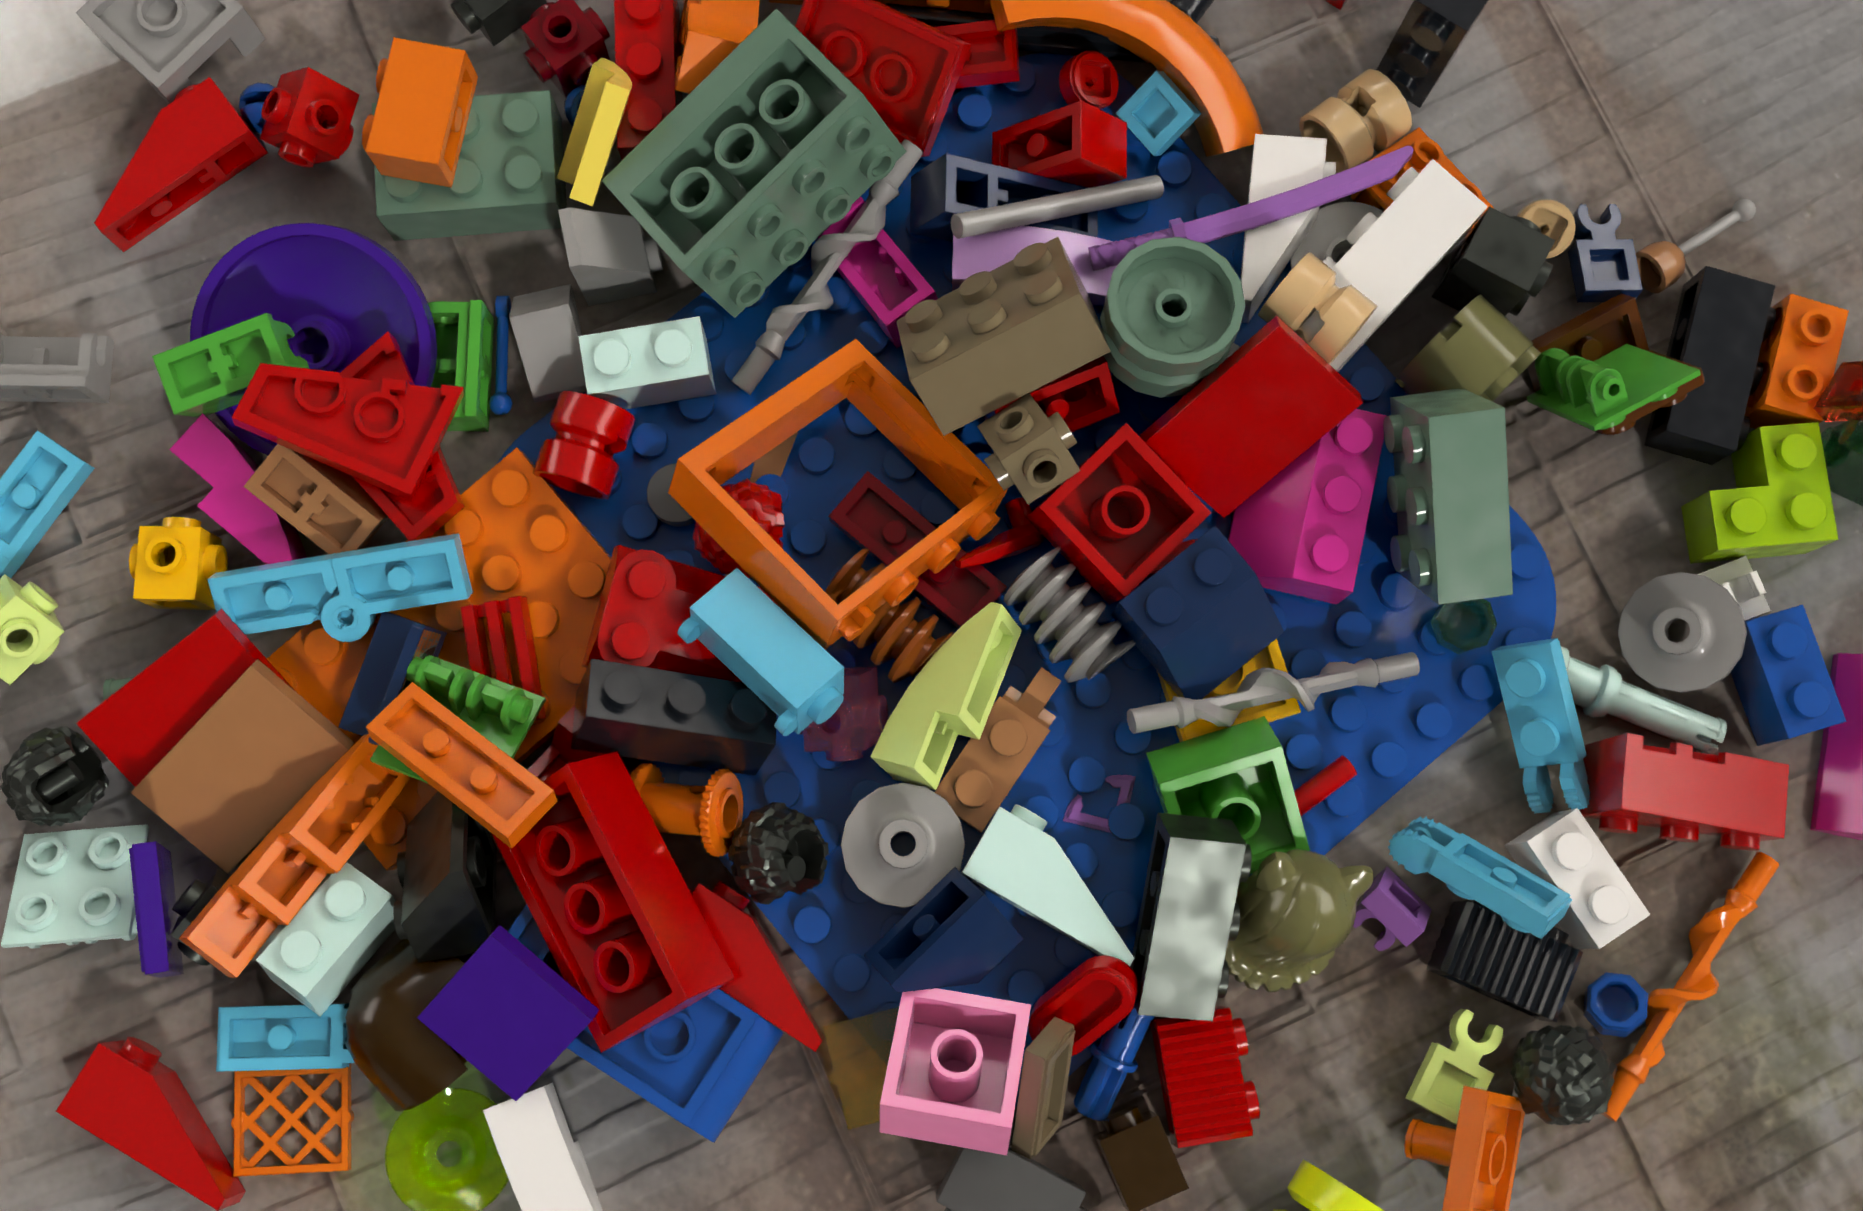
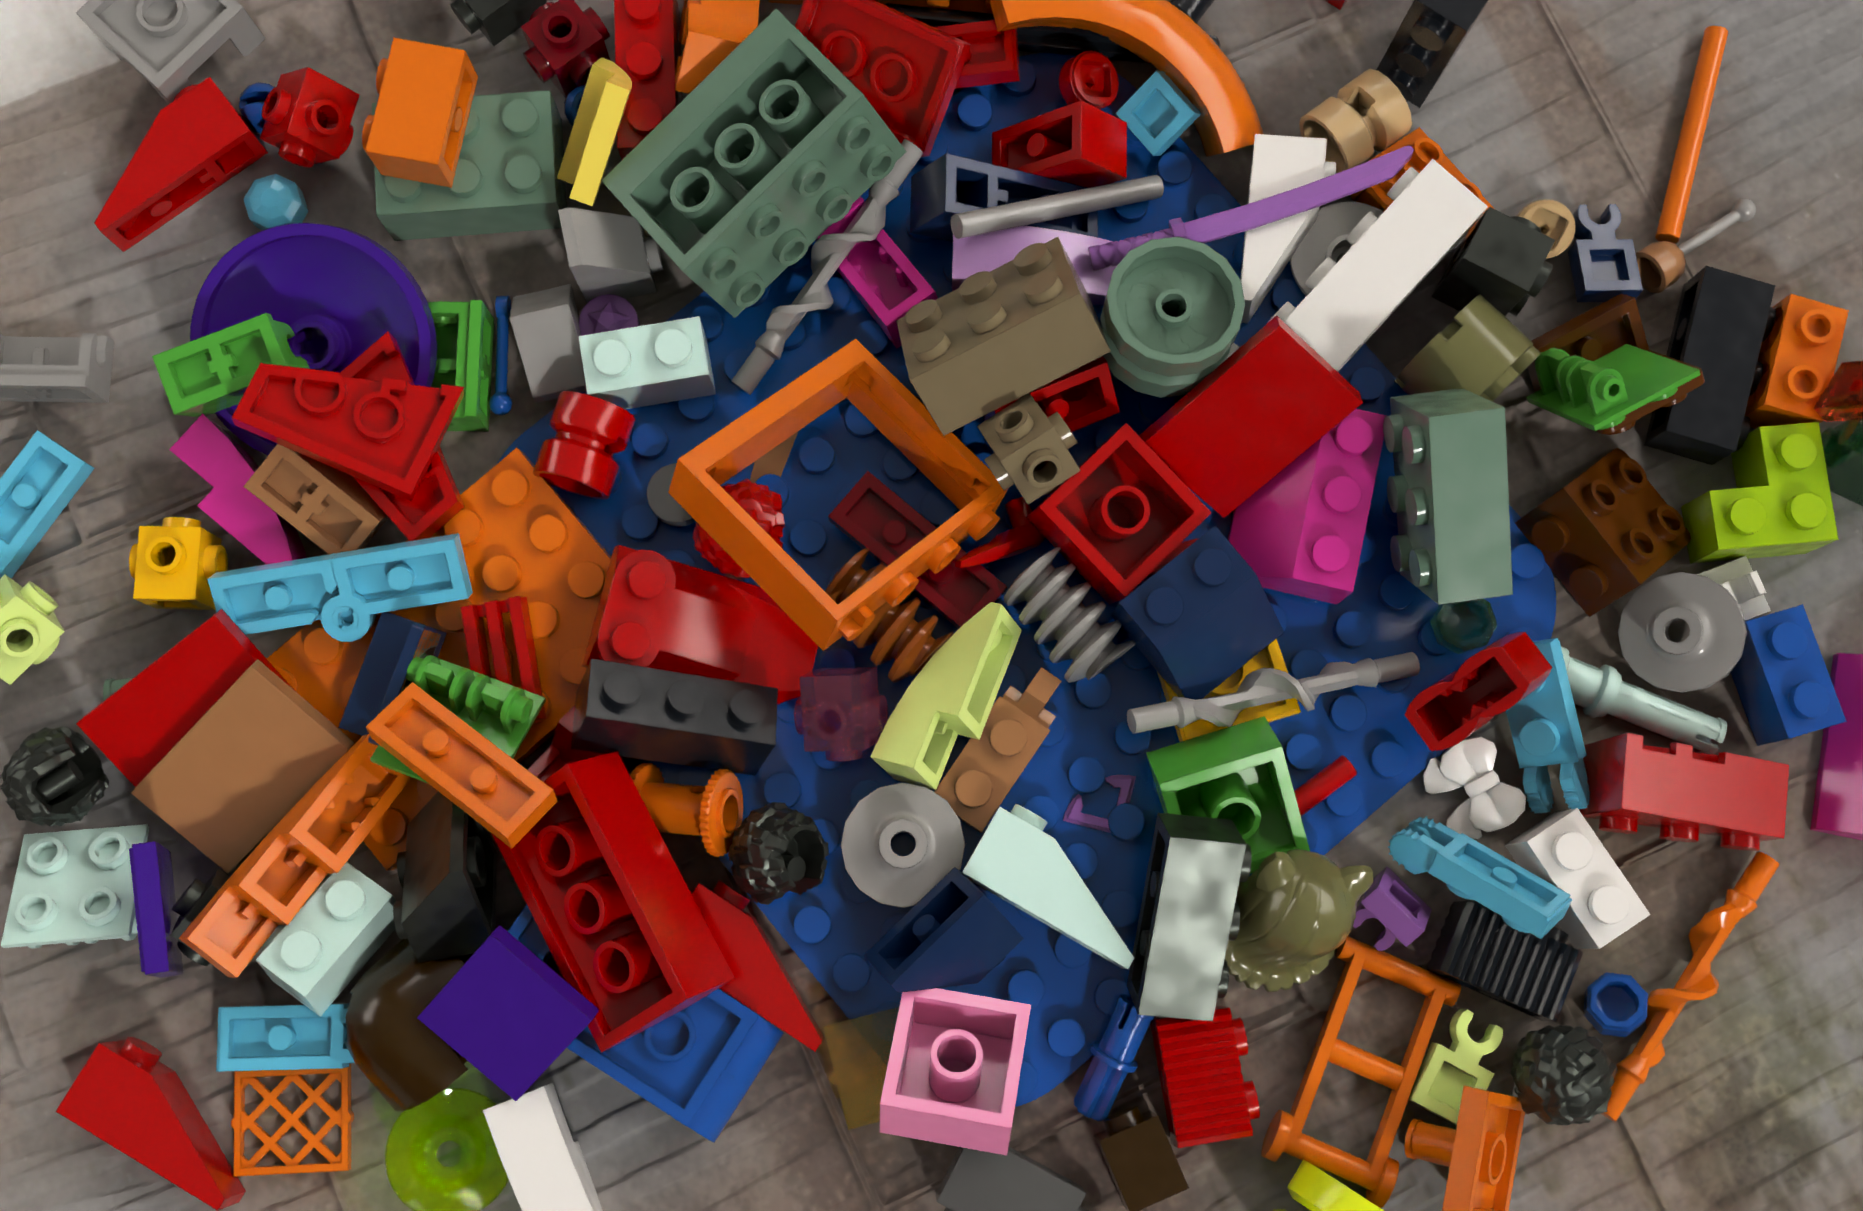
medium azure brick [677,568,844,736] -> none
dark tan tile [1011,1017,1075,1159] -> none
red tile [1028,955,1138,1056] -> none
tan wheel [1258,252,1378,364] -> none
none -> medium azure tile [243,174,309,230]
none -> medium lavender tile [579,294,640,336]
none -> orange piece [1261,936,1461,1208]
none -> red brick [1405,632,1552,751]
none -> white piece [1423,736,1526,839]
none -> reddish brown bracket [1515,448,1691,617]
none -> orange bar [1655,26,1728,243]

